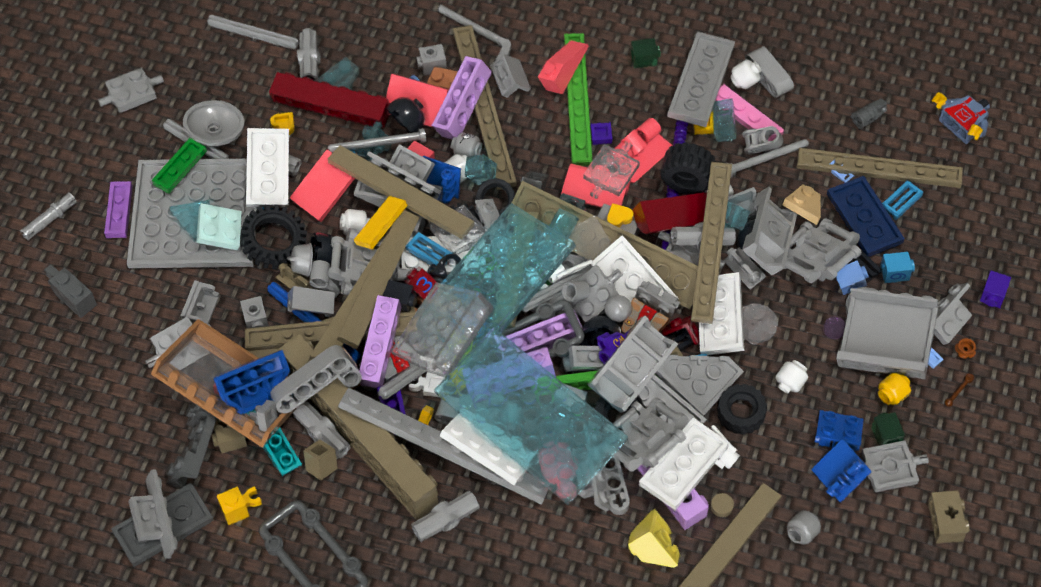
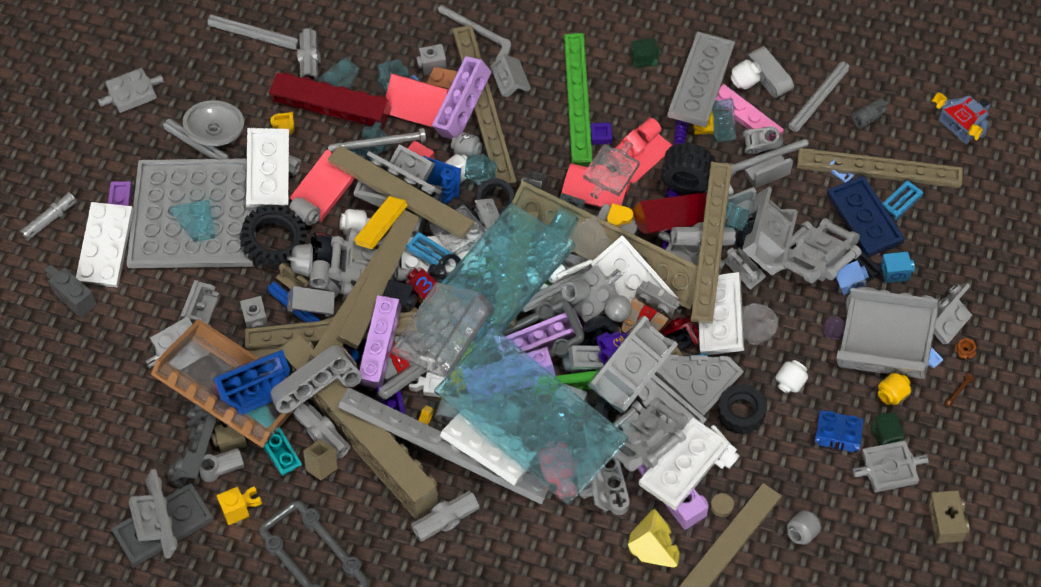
green plate [152,138,207,194] -> none
light aqua plate [197,203,241,250] -> none
light grey tile [250,400,278,432] -> none
black cylinder [386,97,425,133] -> none
coral slope [538,40,589,94] -> none
tan wing [783,185,821,225] -> none
blue hinge [811,439,872,503] -> none
dark purple brick [980,271,1011,308] -> none
none -> white plate [76,202,134,287]
none -> light grey piece [199,448,244,482]
none -> light grey brick [289,197,320,225]
none -> clear light blue brick [378,59,409,92]
none -> light grey panel [745,155,793,189]
none -> light grey axle [788,61,849,132]

